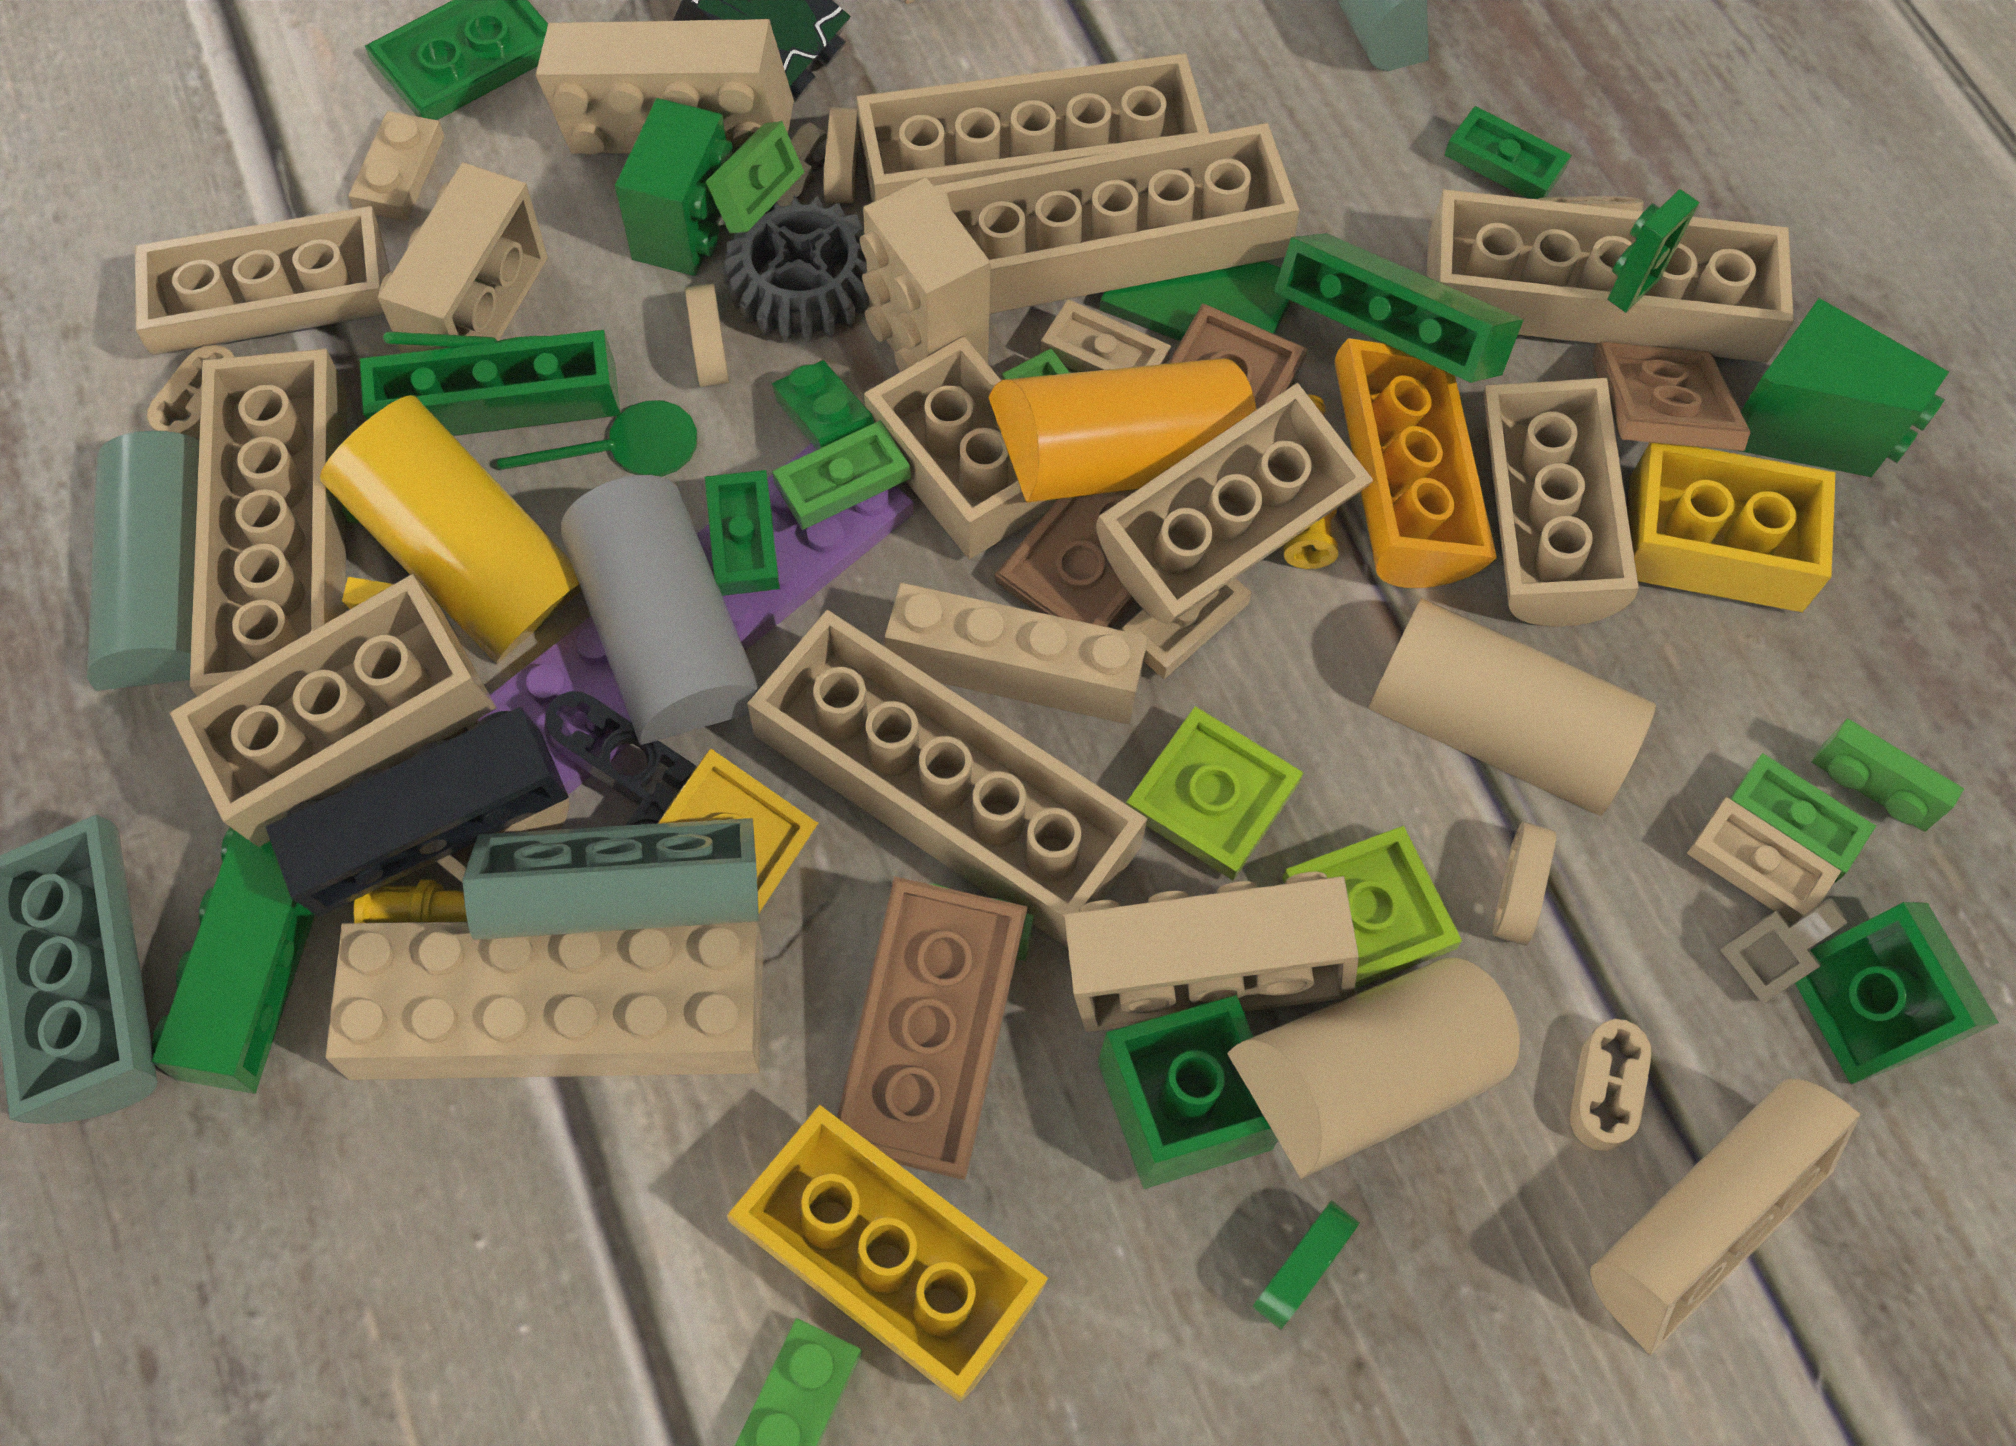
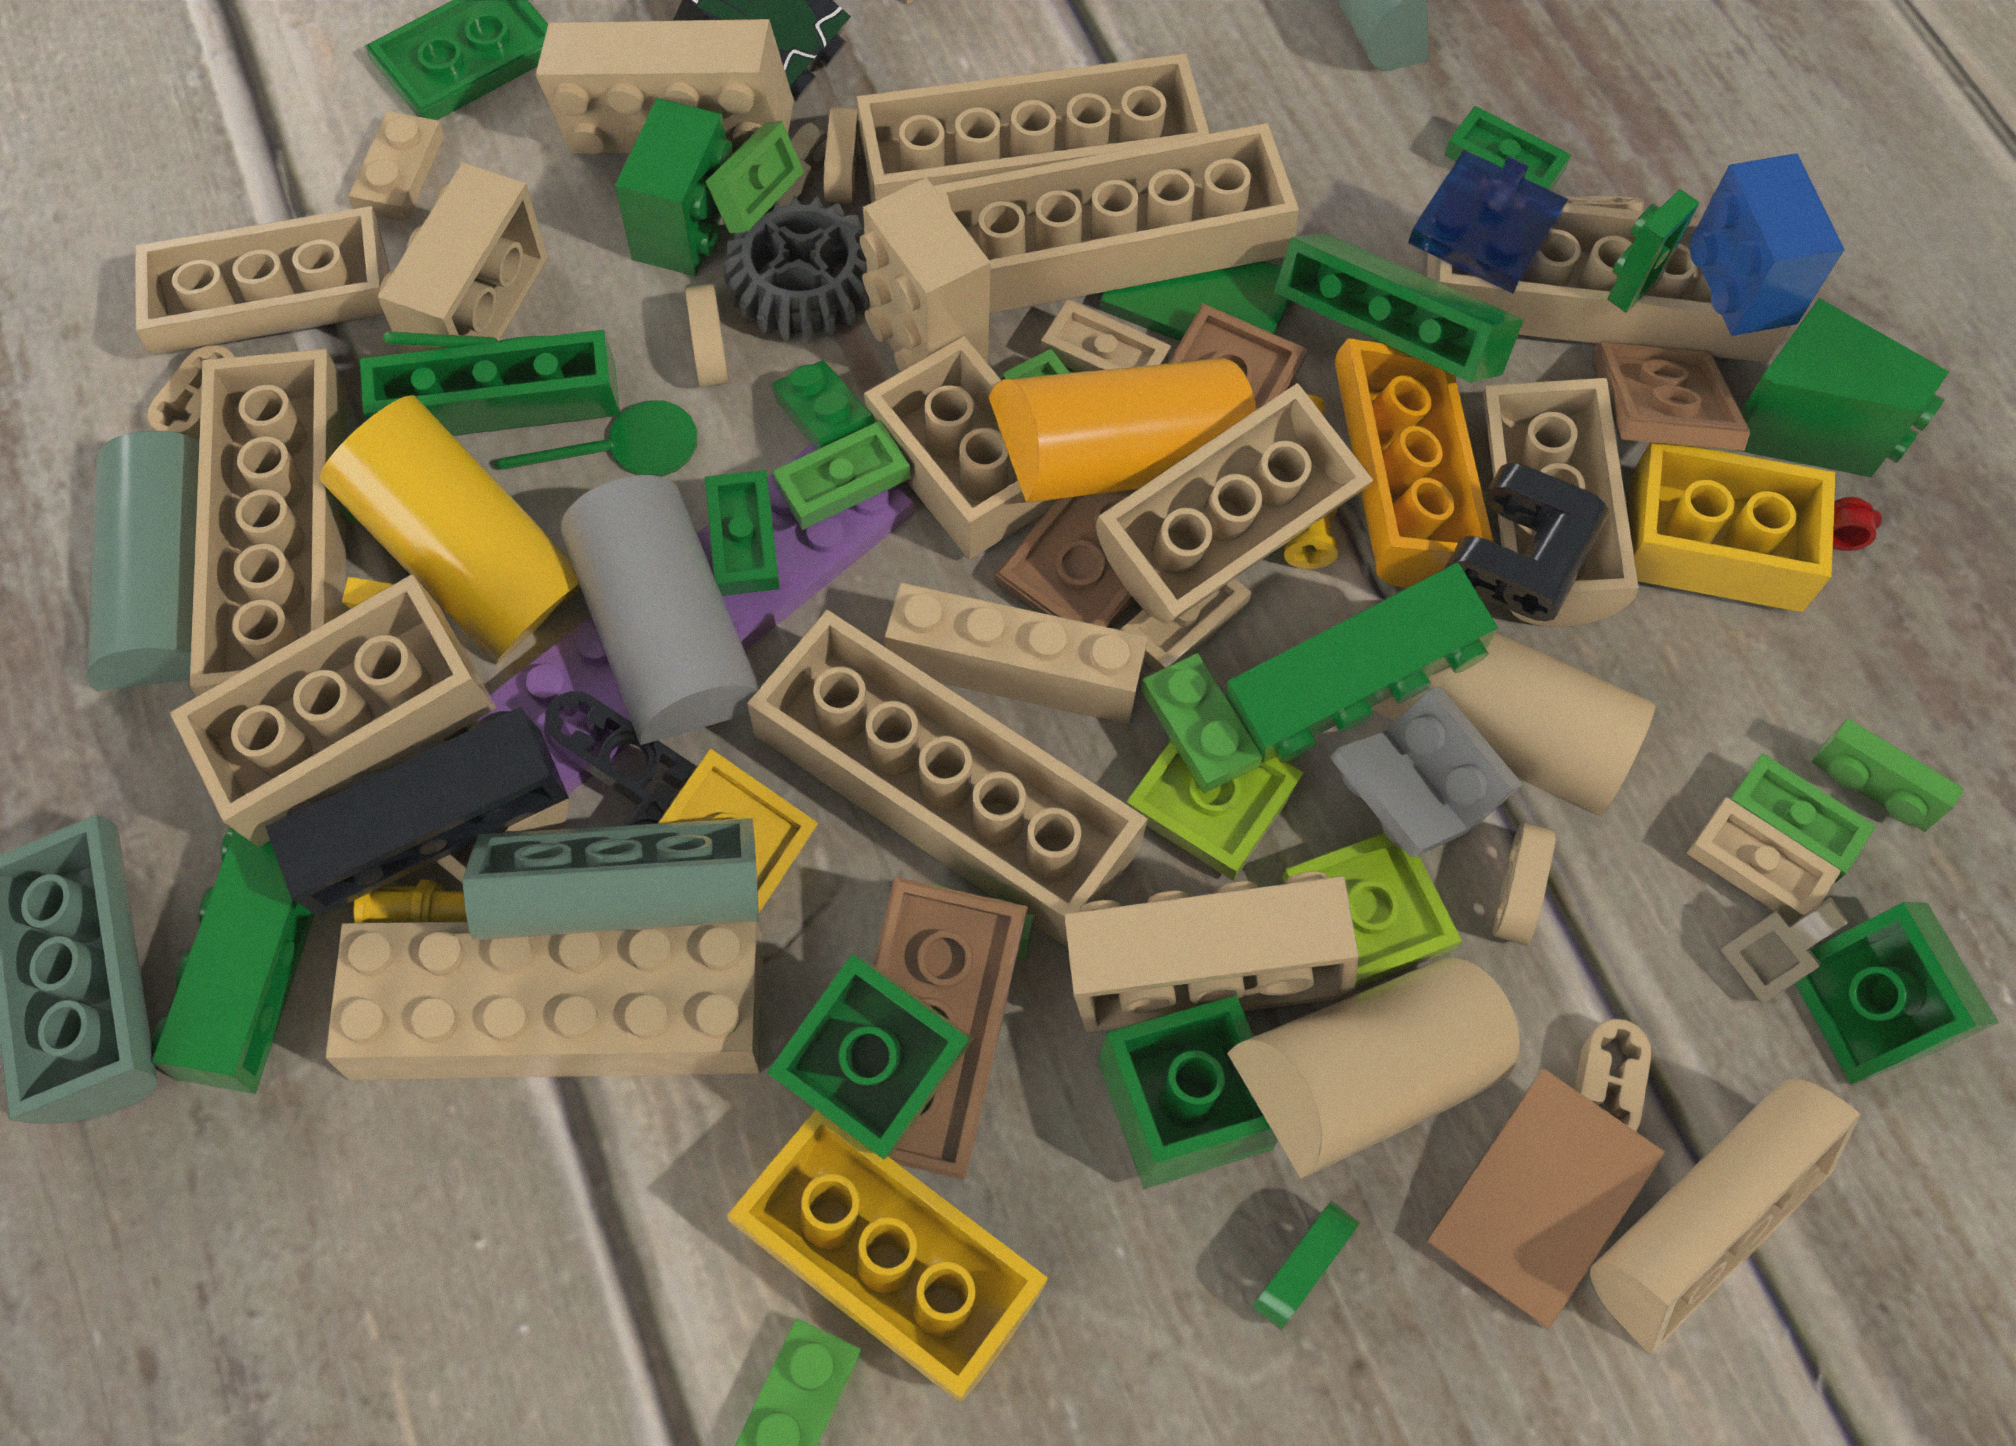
none -> green brick [767,954,974,1160]
none -> bright green plate [1140,653,1263,794]
none -> green brick [1226,562,1498,764]
none -> light grey bracket [1330,686,1523,858]
none -> clear blue hinge [1408,150,1568,294]
none -> medium nougat tile [1425,1068,1665,1329]
none -> black connector [1445,463,1609,621]
none -> blue brick [1689,153,1845,336]
none -> red plate [1833,497,1882,551]

